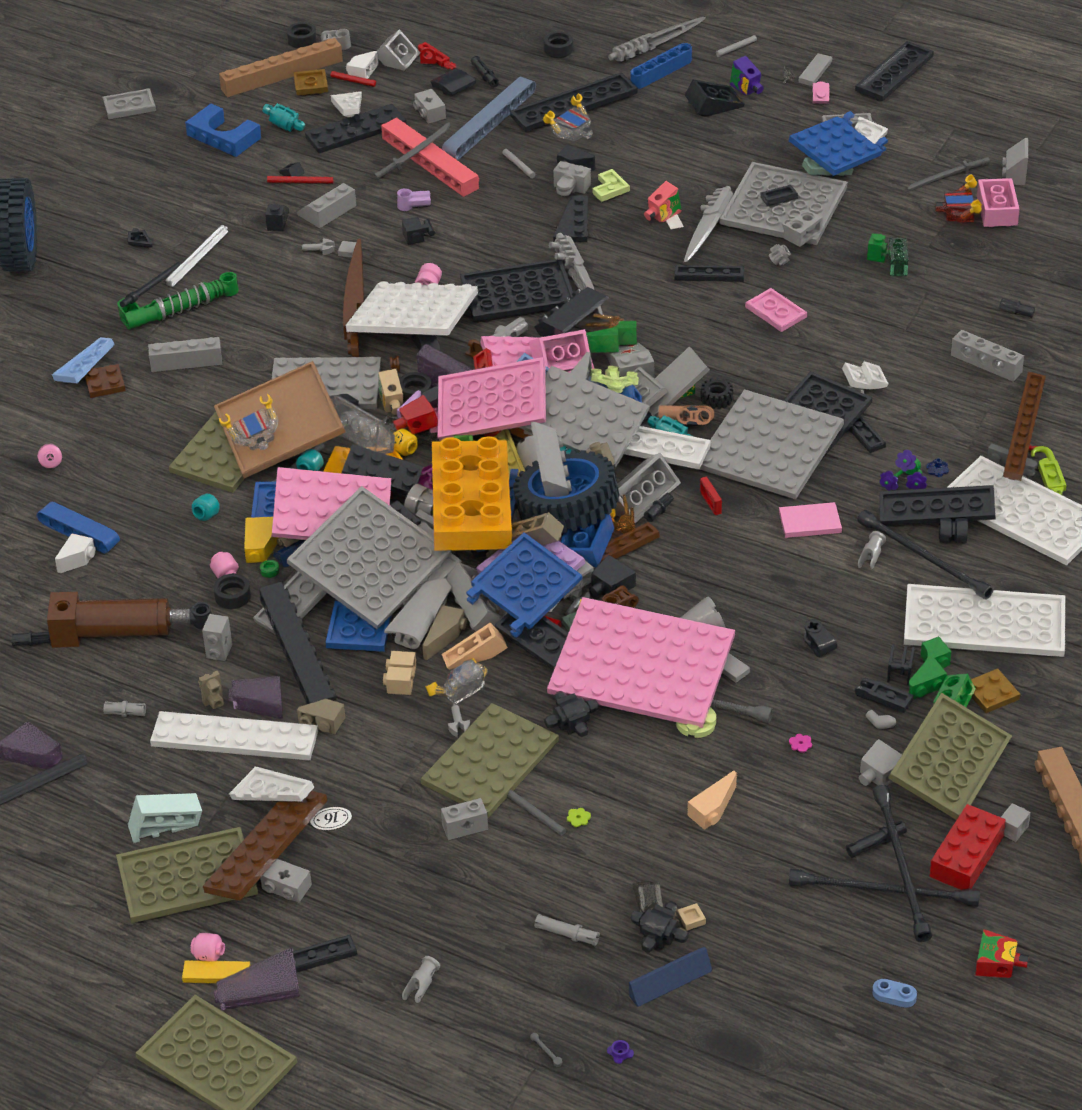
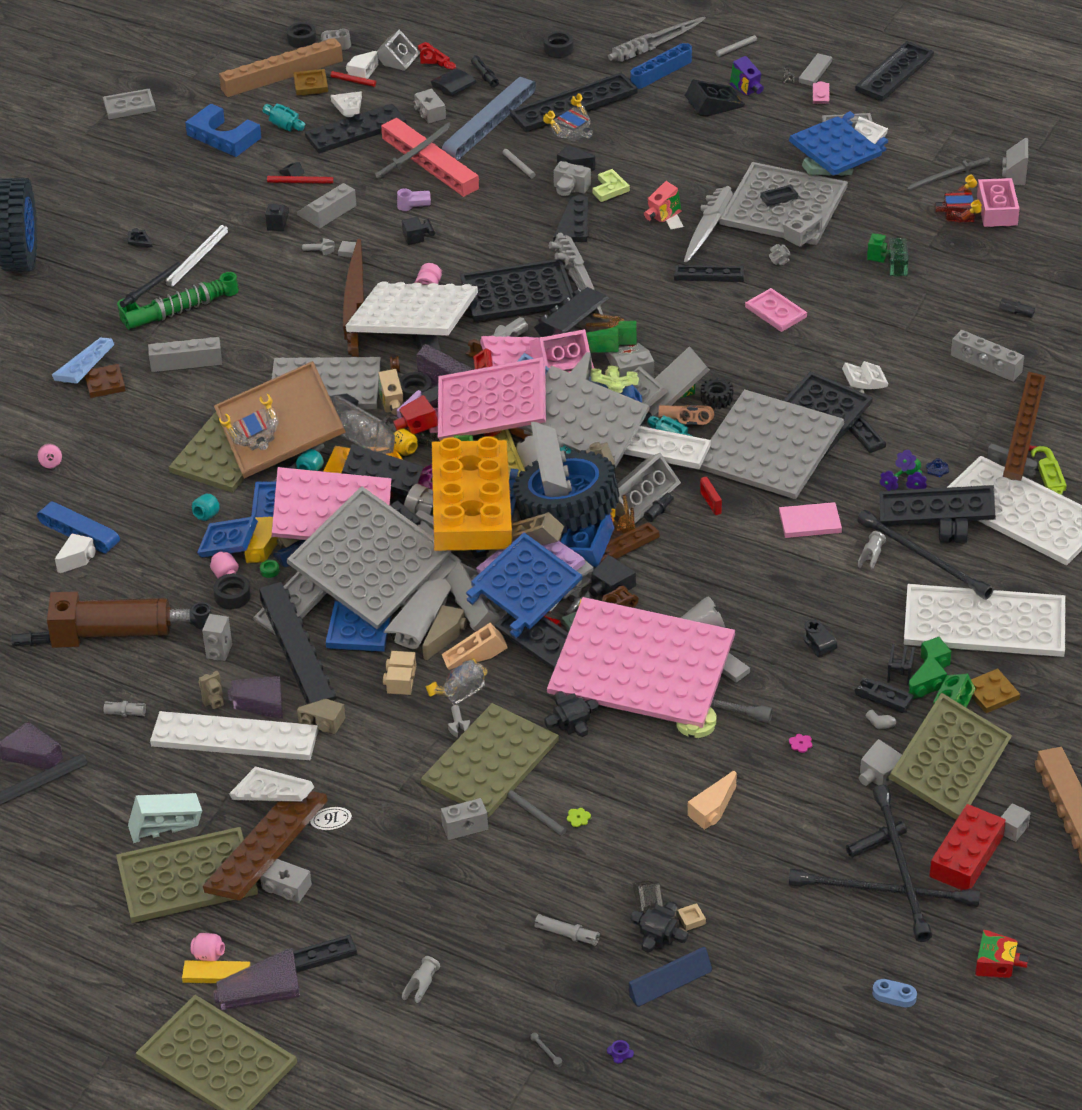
none -> blue plate [197,516,258,558]

